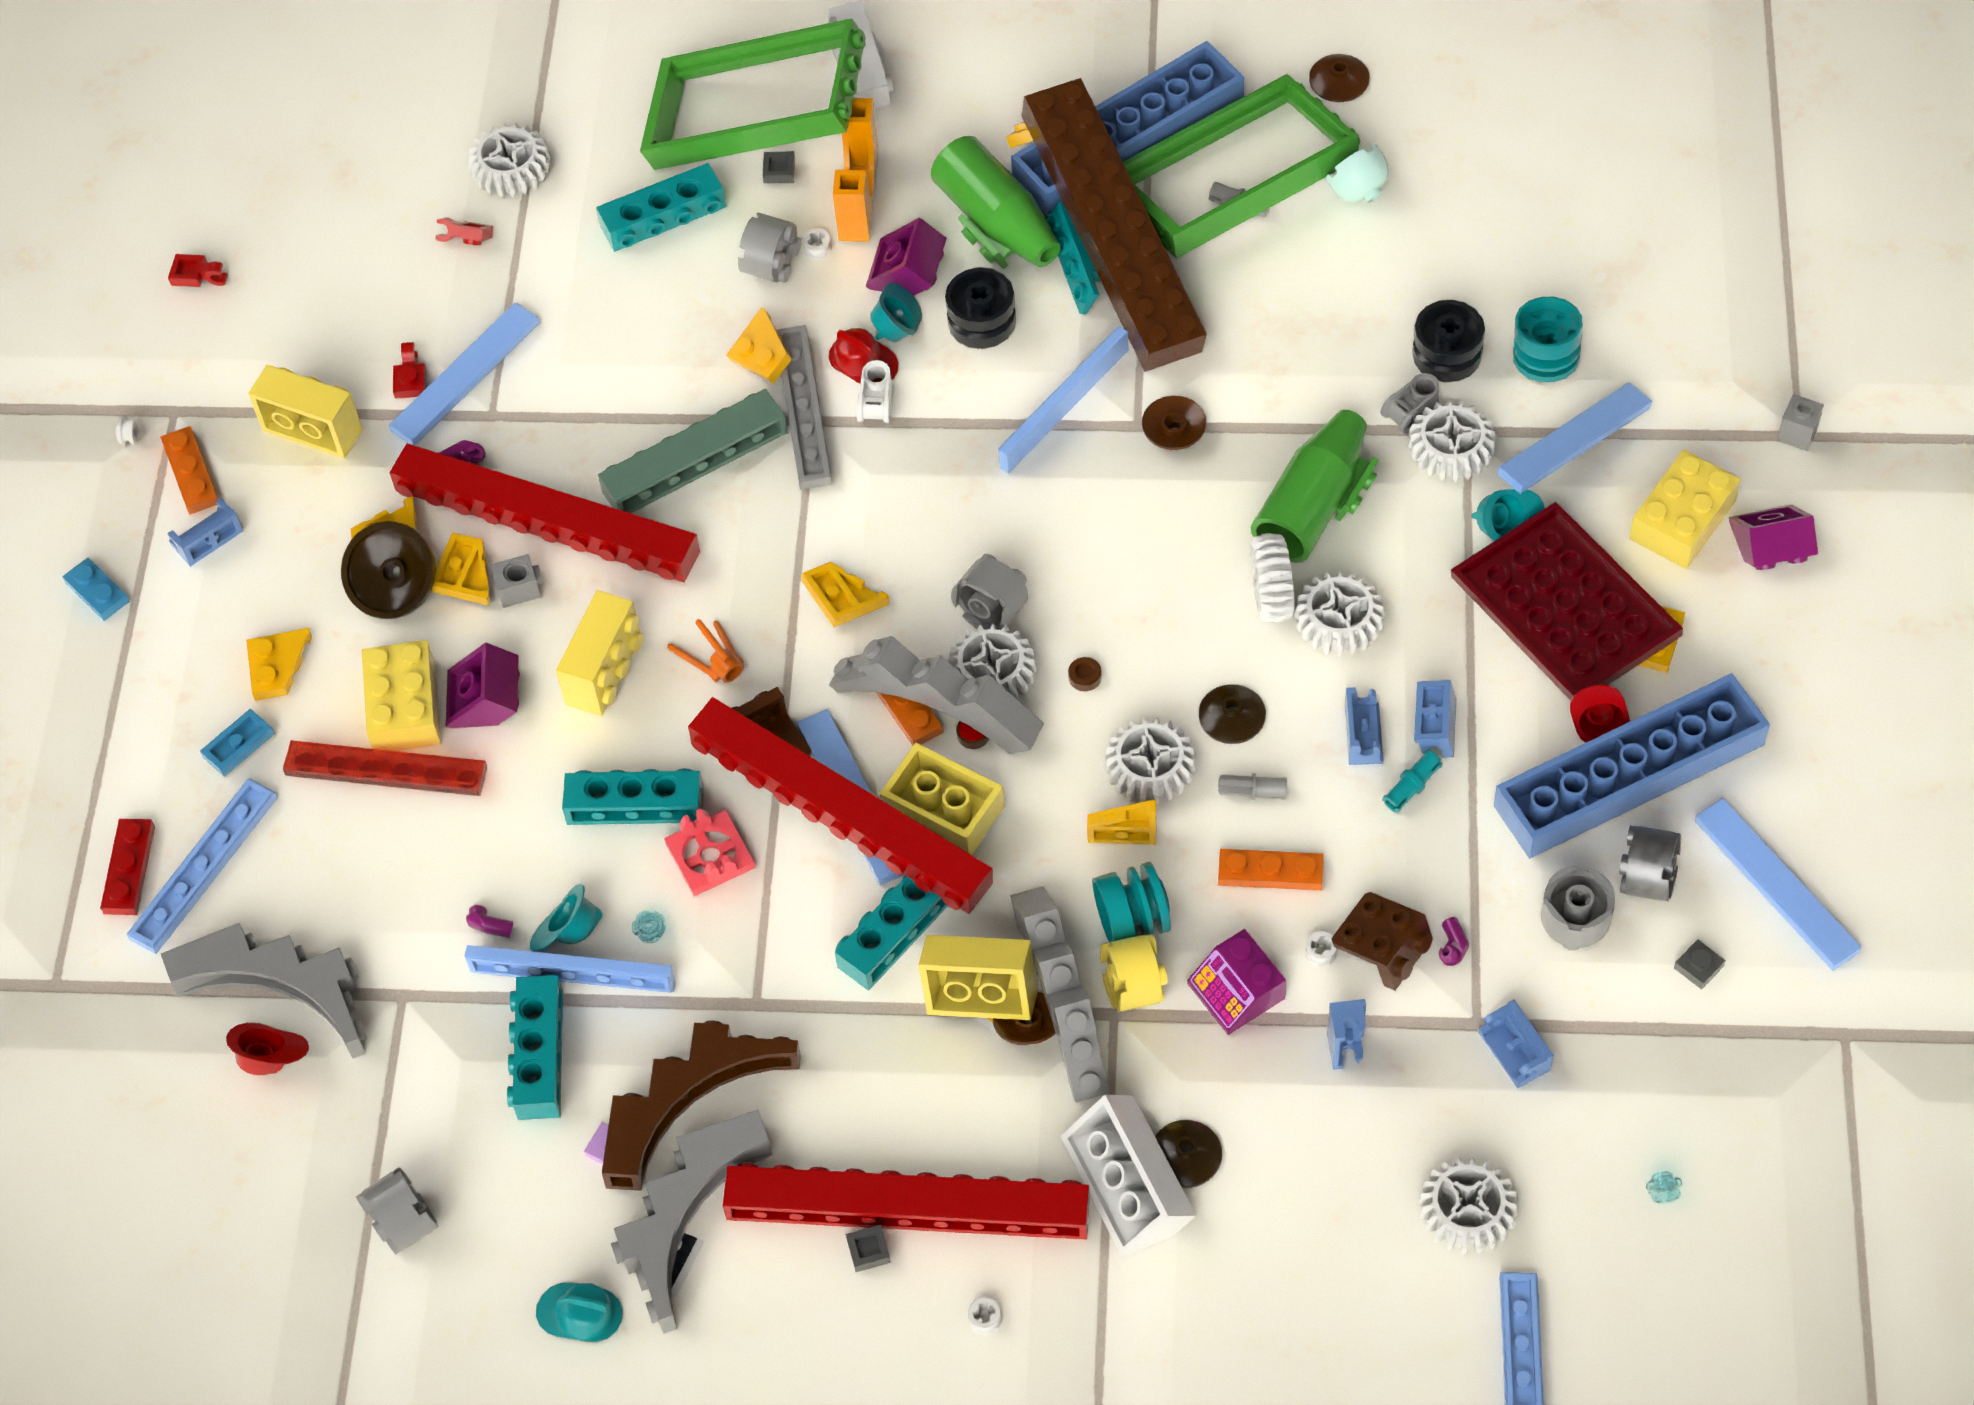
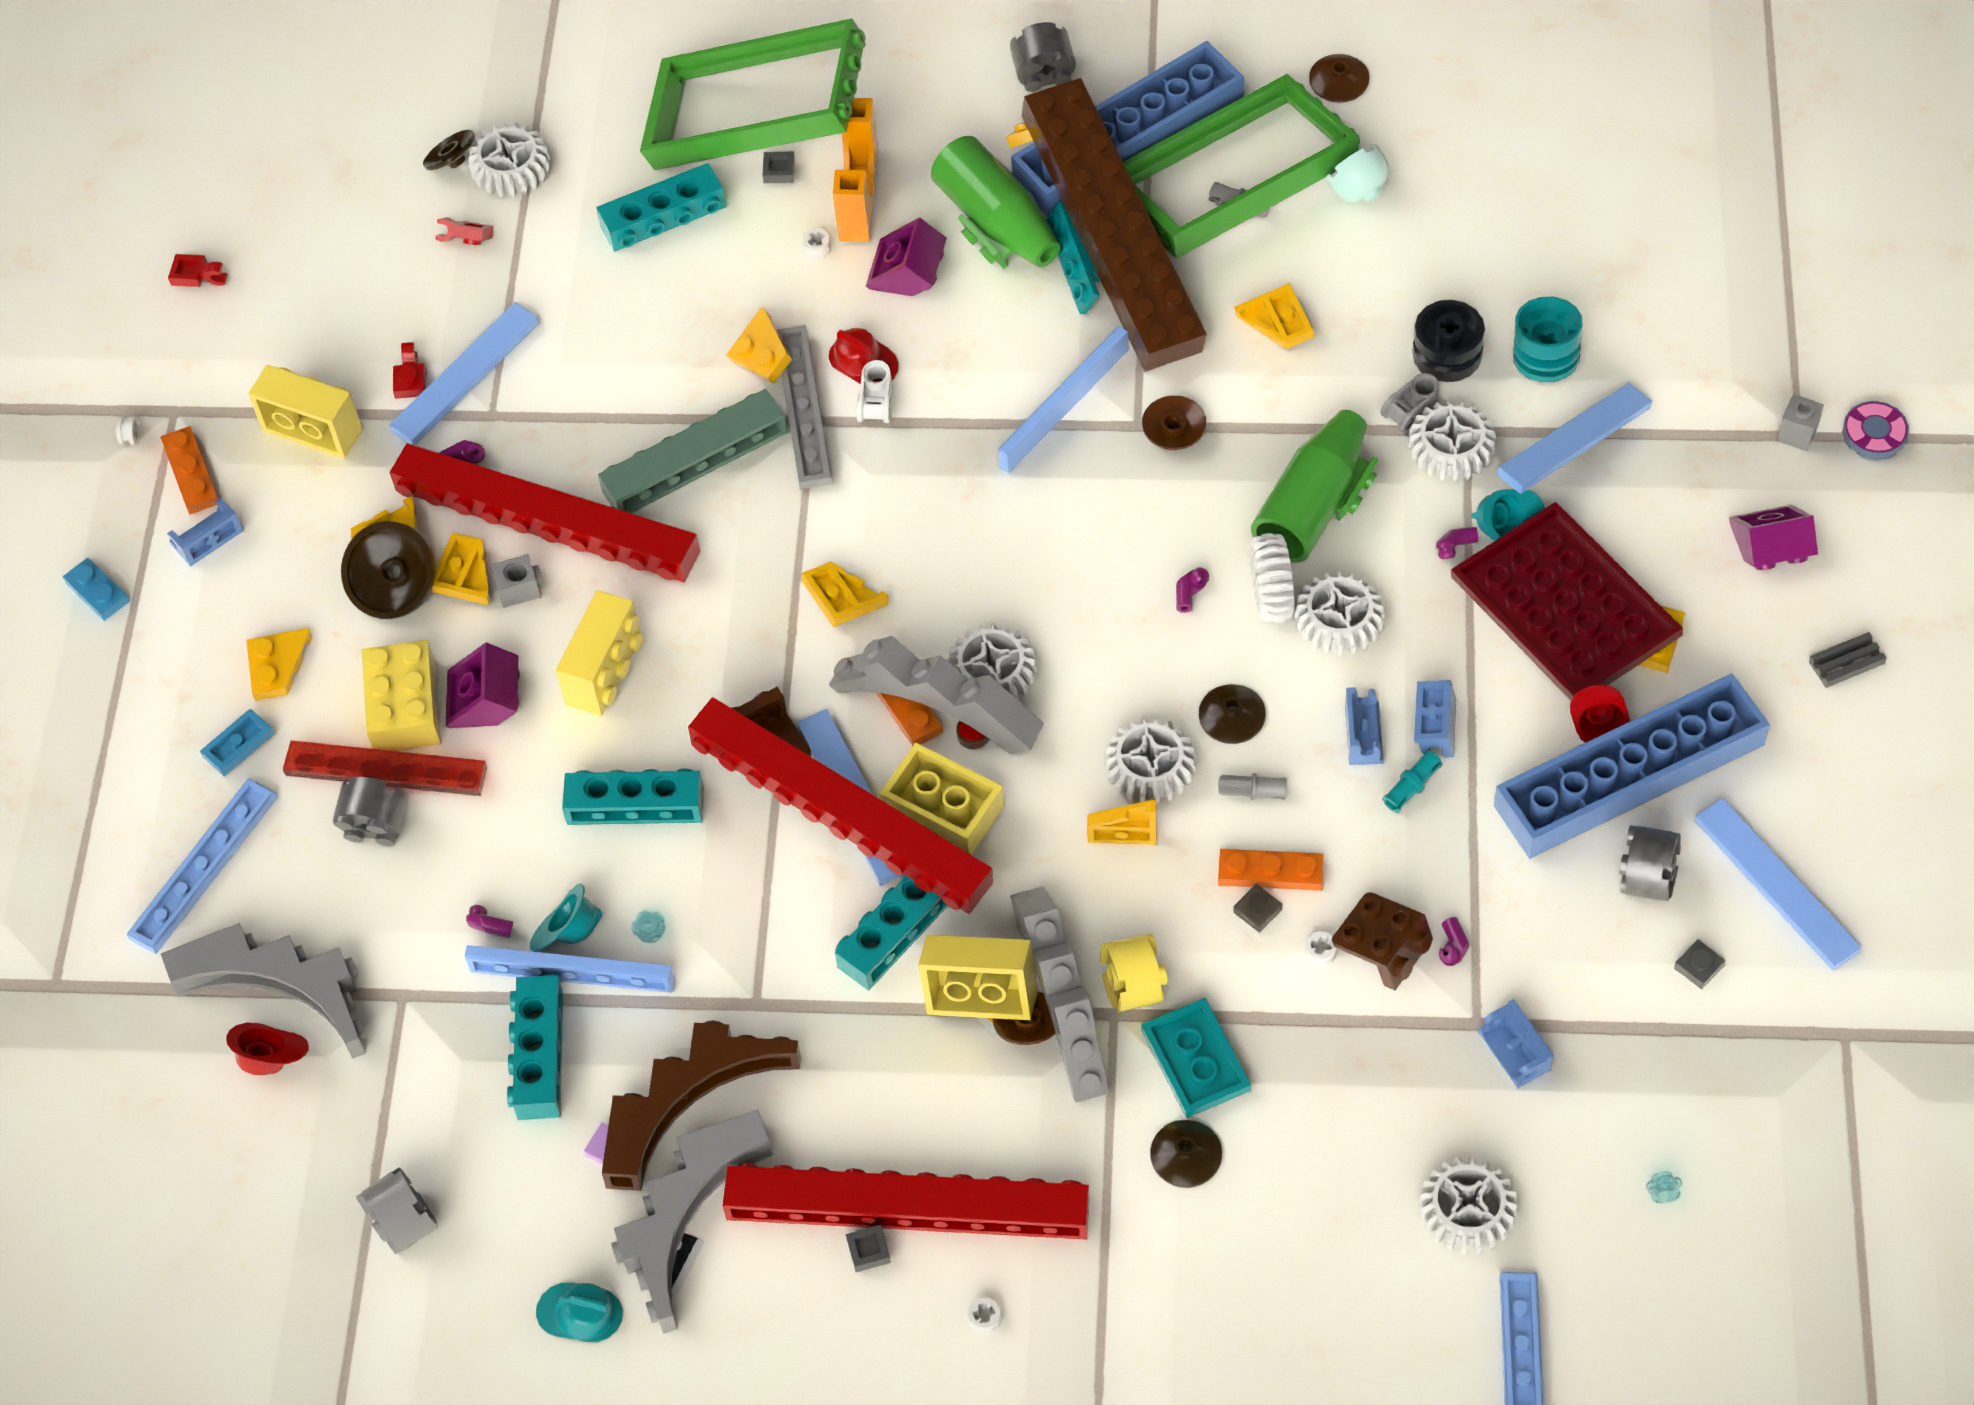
red plate [100,818,155,915] -> none
coral piece [664,808,755,897] -> none
orange plant [667,619,744,683] -> none
light grey brick [738,212,802,283] -> none
white wedge [827,0,894,109] -> none
teal piece [870,283,922,342] -> none
black wheel [945,267,1016,349] -> none
light grey brick [951,554,1028,630] -> none
white slope [1060,1095,1196,1257] -> none
reddish brown tile [1068,657,1102,692] -> none
teal wheel [1092,861,1171,942] -> none
magenta slope [1187,928,1286,1035] -> none
medium blue hinge [1327,999,1366,1070] -> none
light grey brick [1541,866,1615,950] -> none
light yellow brick [1629,449,1741,569] -> none
none -> flat silver brick [332,777,409,846]
none -> dark brown dish [423,130,475,170]
none -> flat silver brick [1009,22,1076,92]
none -> teal plate [1141,998,1251,1119]
none -> magenta arm [1176,567,1210,613]
none -> clear smoke plate [1233,884,1283,933]
none -> yellow wing [1234,283,1315,349]
none -> magenta arm [1436,527,1478,559]
none -> dark grey tile [1809,632,1887,688]
none -> tile [1842,401,1909,460]

